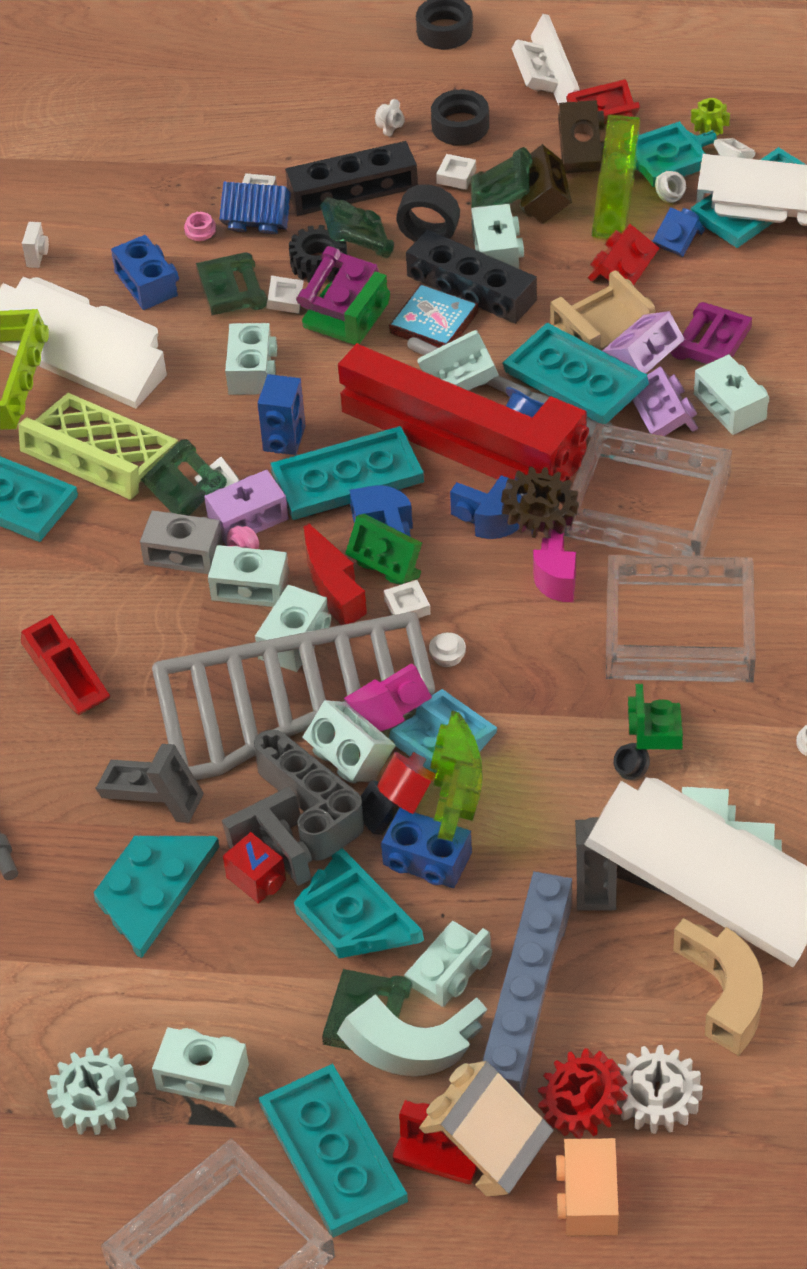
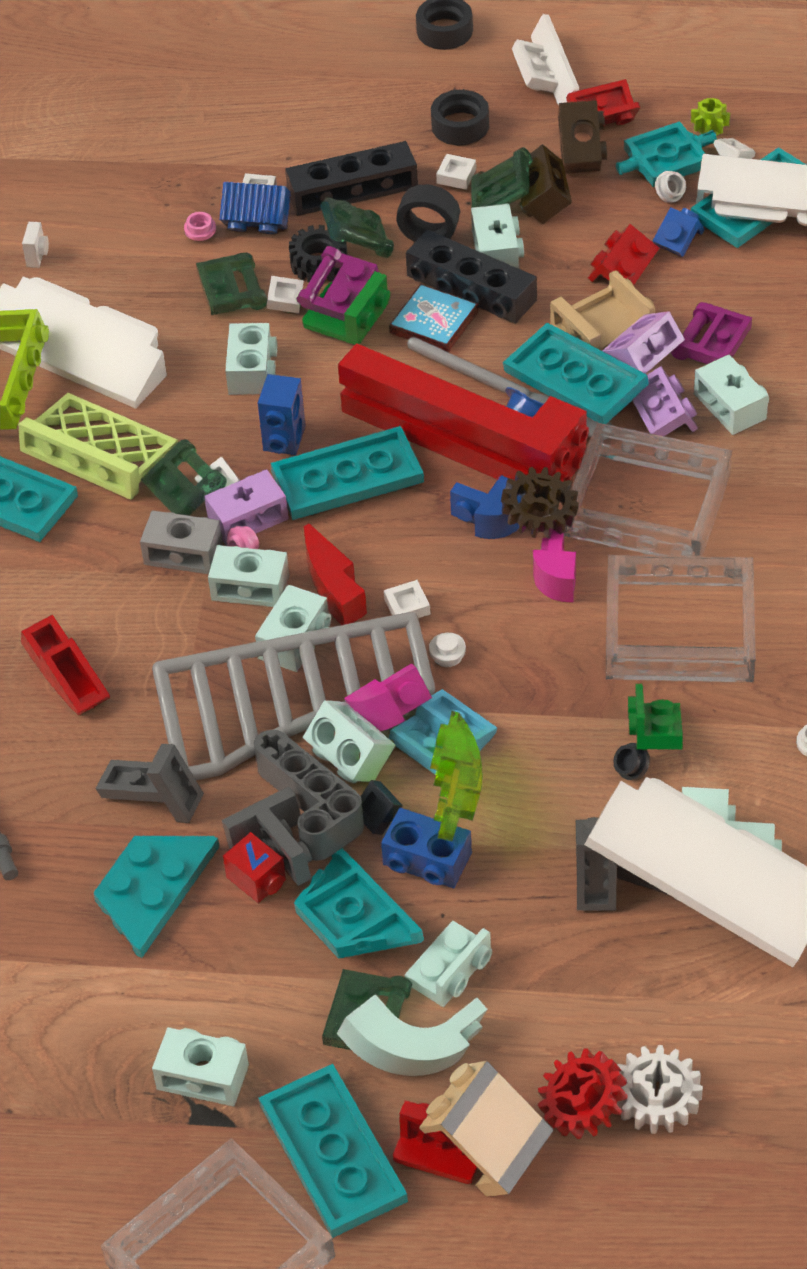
light aqua gear [47,1047,139,1135] -> none
blue brick [111,234,179,310] -> none
green bracket [345,514,422,585] -> none
blue brick [349,485,413,537] -> none
white plate [375,99,404,136] -> none
red brick [377,751,435,814] -> none
light aqua bracket [417,330,499,391] -> none
sand blue arch [483,871,572,1098] -> none
light nougat brick [556,1138,619,1236] -> none
clear neon green slope [592,115,640,239] -> none
tan arch [673,918,763,1056] -> none

